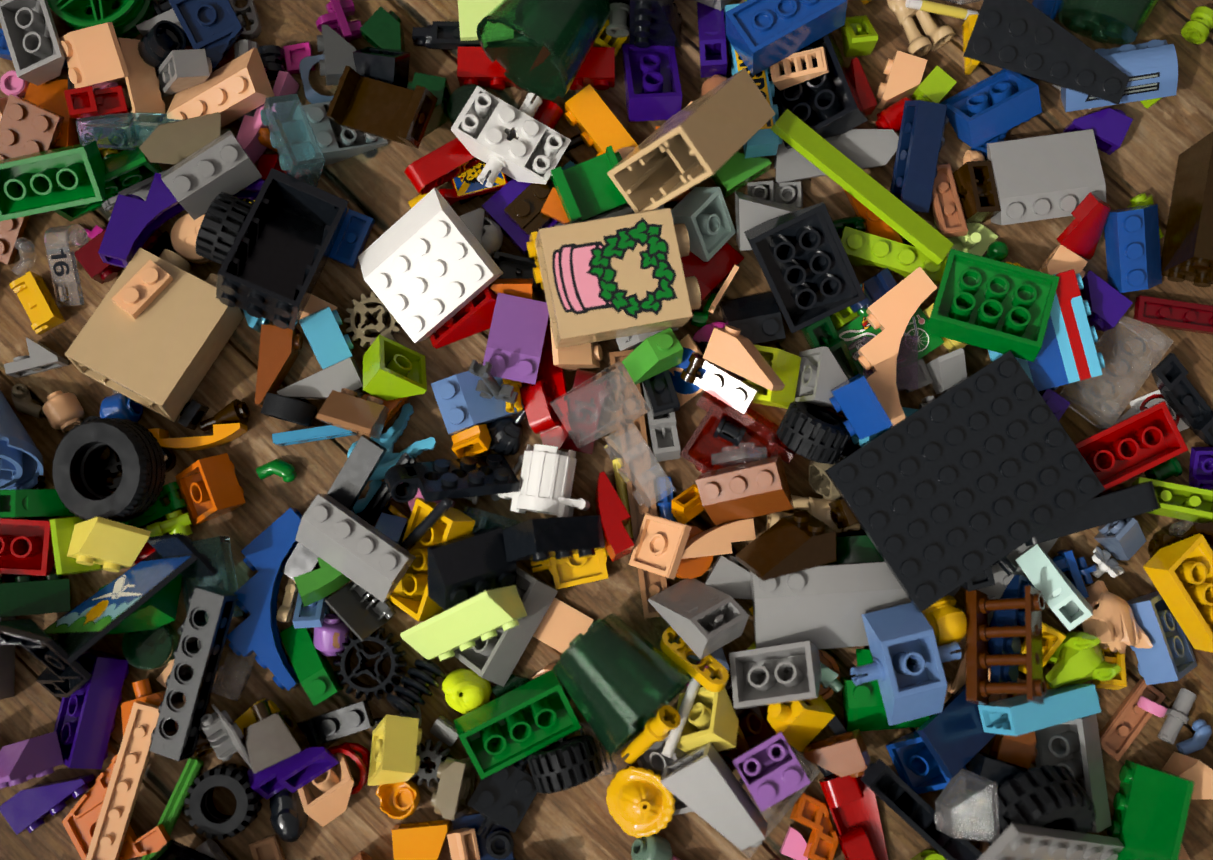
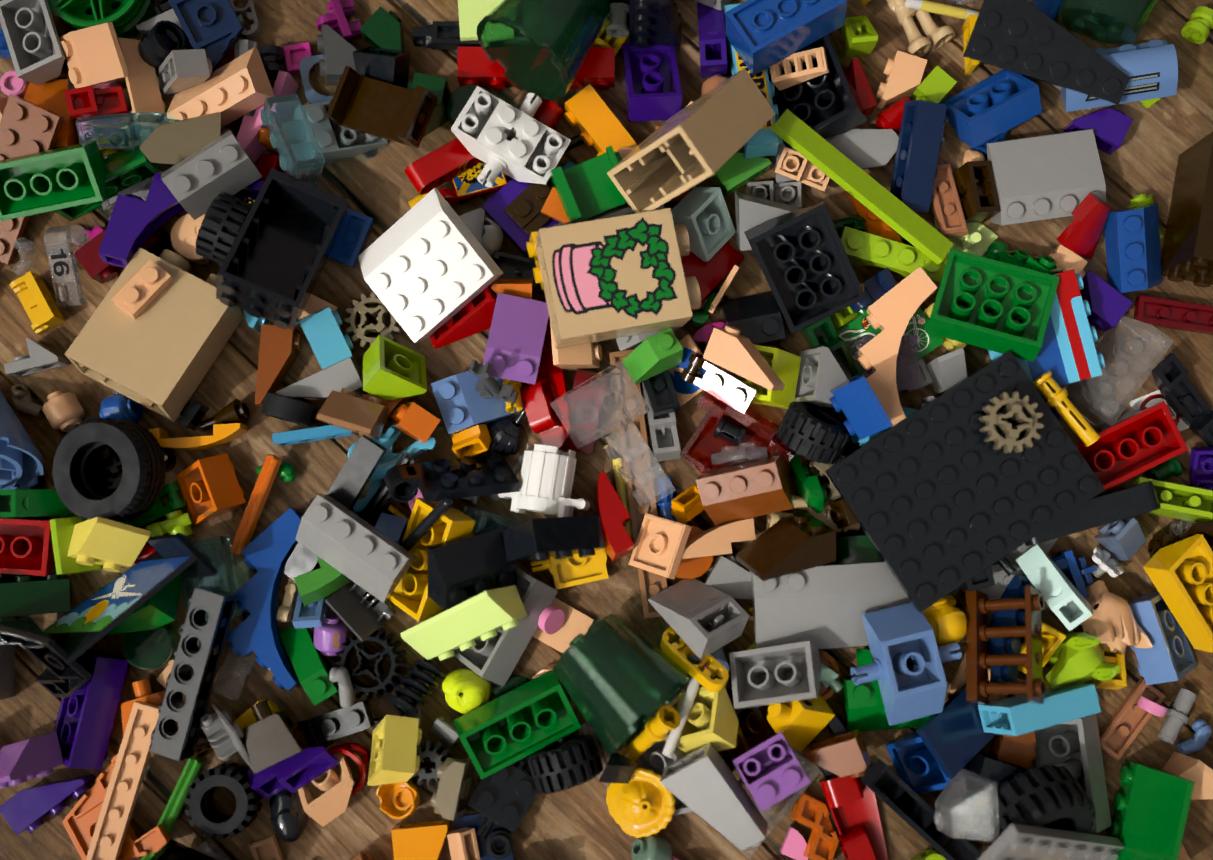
none -> orange axle [230,454,282,555]
none -> light grey arm [329,666,354,708]
none -> orange slope [390,402,440,443]
none -> bright pink tile [538,605,565,634]
none -> black slope [599,751,638,784]
none -> light nougat slope [775,147,831,192]
none -> green slope [788,455,827,513]
none -> dark tan gear [979,392,1044,453]
none -> green slope [999,249,1064,275]
none -> yellow pin [1032,370,1101,447]

